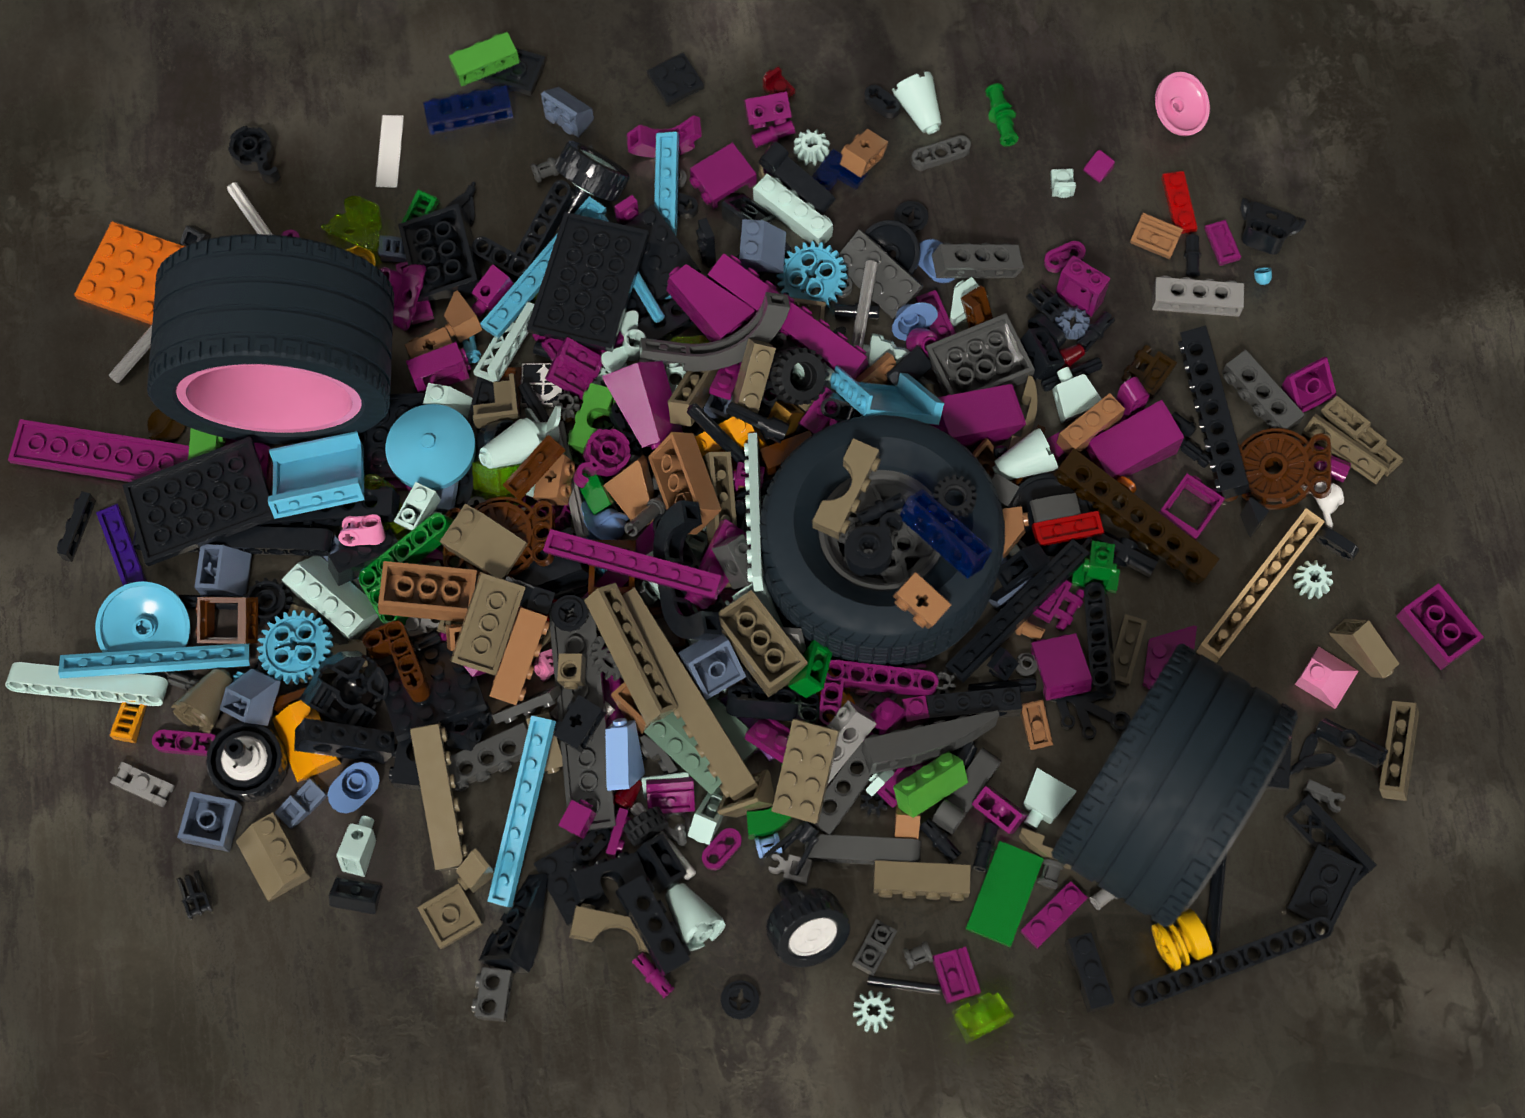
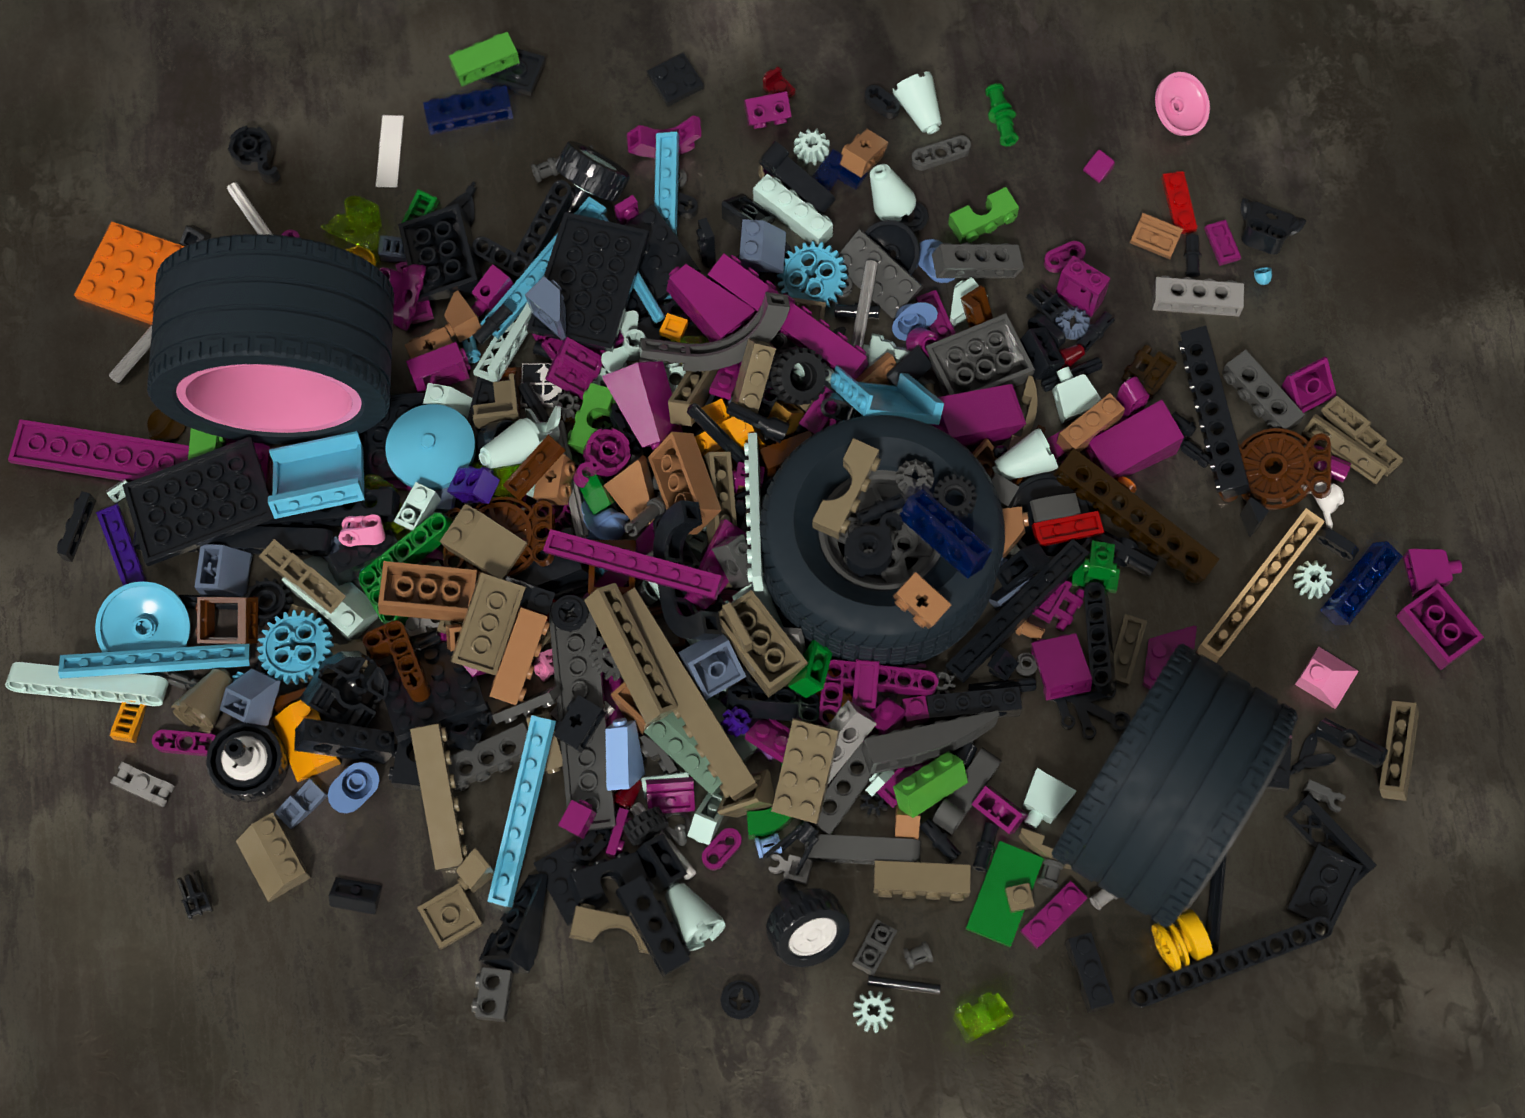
sand blue brick [177,791,242,852] -> none
light aqua torso [336,816,376,877] -> none
sand blue slope [541,87,594,138] -> none
dark tan brick [557,653,586,690] -> none
magenta pin [632,952,675,999] -> none
magenta panel [689,142,757,209] -> none
magenta pin [751,120,795,148] -> none
magenta plate [933,947,981,1004] -> none
medium nougat slope [1020,699,1053,750] -> none
light aqua bracket [1050,169,1076,198] -> none
magenta window [1159,474,1225,540] -> none
dark tan slope [1329,619,1399,678] -> none
none -> light aqua slope [106,479,128,503]
none -> dark tan slope [259,539,346,614]
none -> dark purple brick [447,466,500,504]
none -> black pin [472,304,513,345]
none -> sand blue slope [525,277,566,340]
none -> light orange plate [659,313,688,342]
none -> light orange plate [701,398,730,425]
none -> dark purple gear [720,706,751,738]
none -> dark tan tile [722,602,753,653]
none -> magenta tile [852,659,880,709]
none -> light aqua cone [870,164,916,221]
none -> dark grey gear [896,459,934,496]
none -> bright green arch [948,187,1019,244]
none -> dark tan plate [1005,883,1035,913]
none -> clear blue brick [1320,541,1403,625]
none -> magenta torso [1403,549,1462,597]

